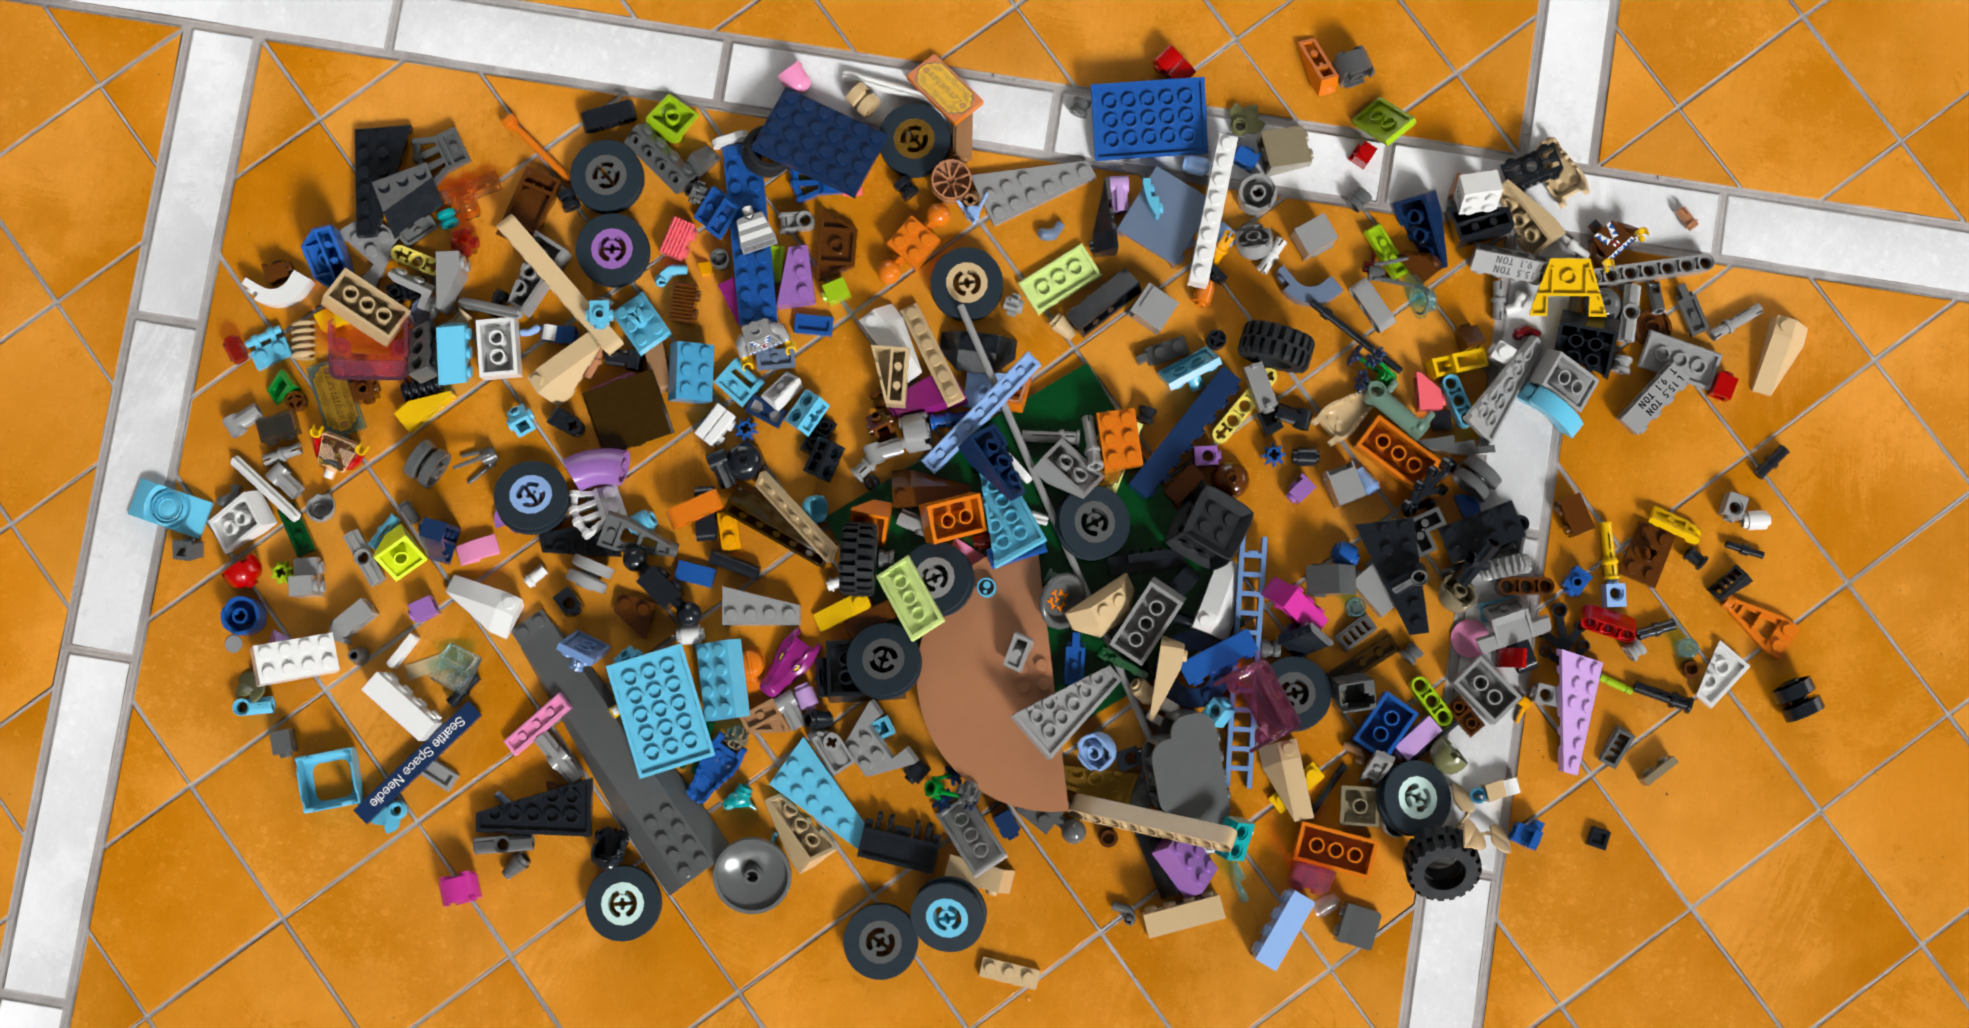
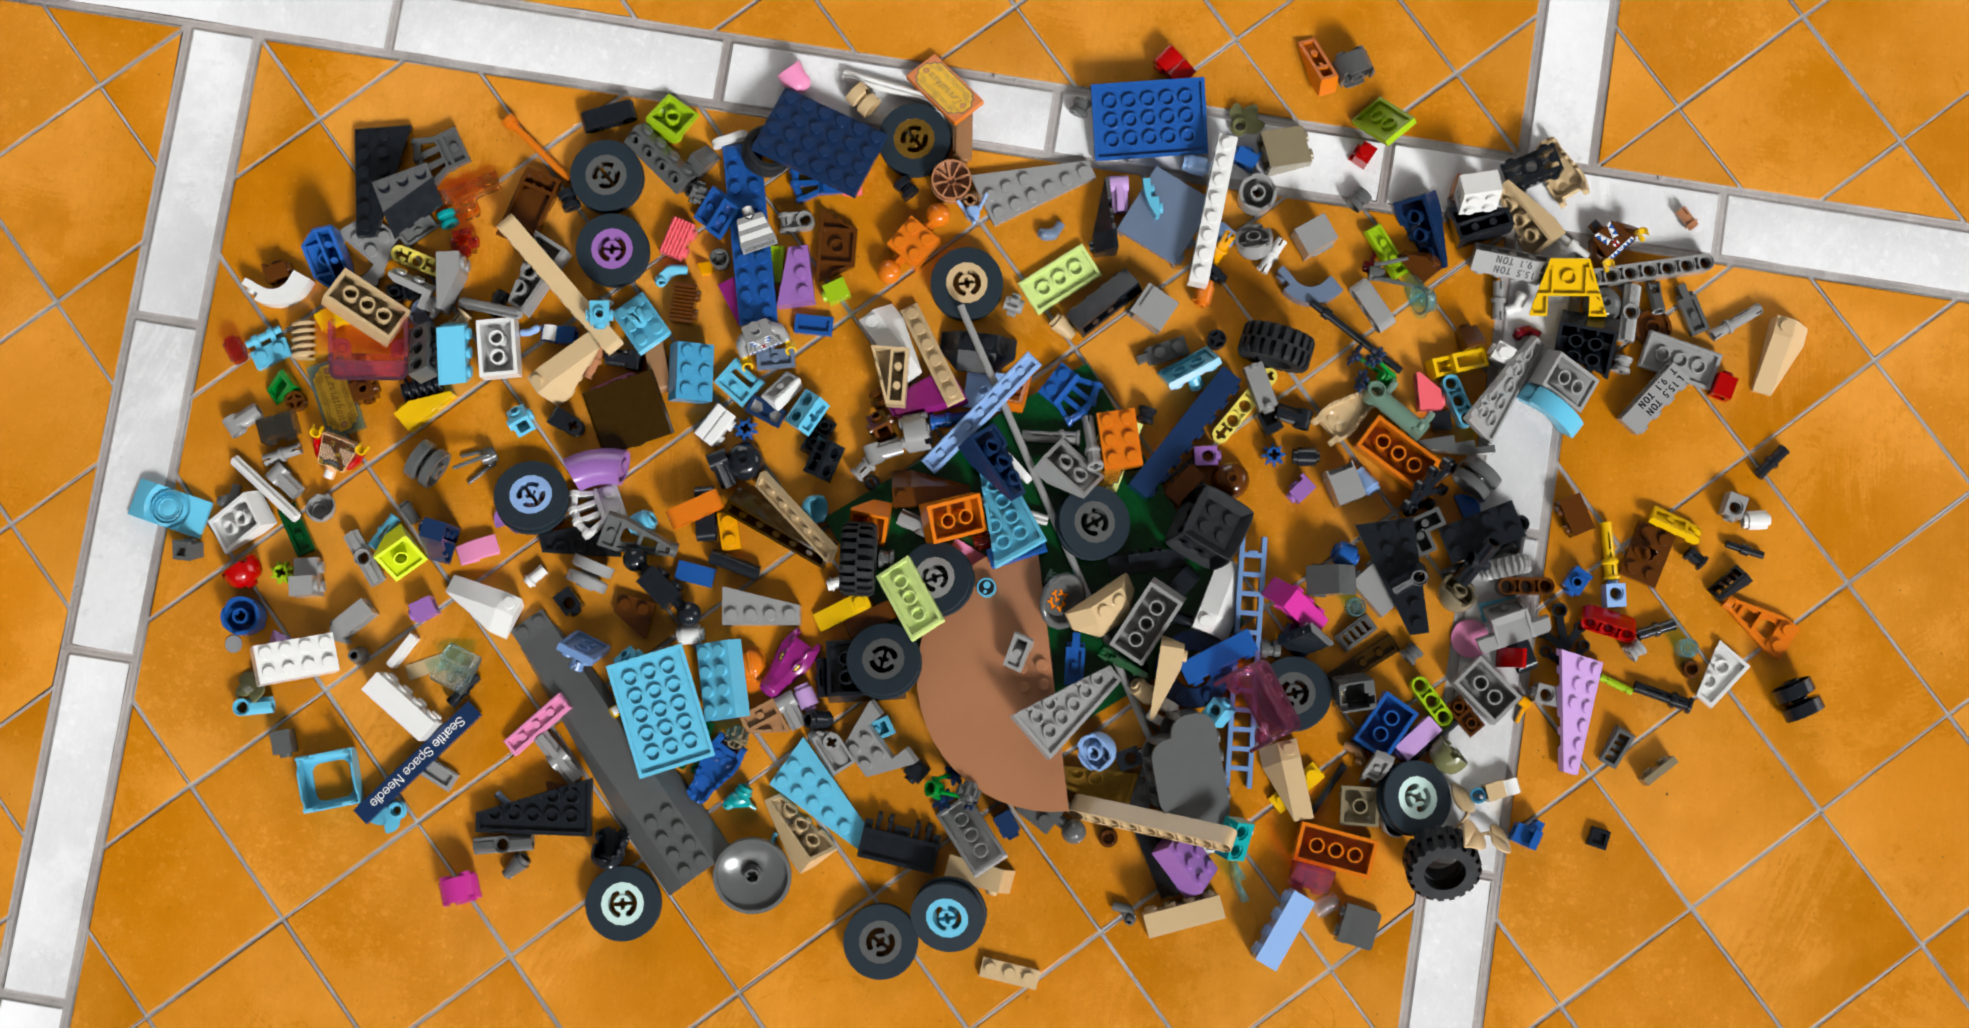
none -> blue plate [1038,362,1103,427]

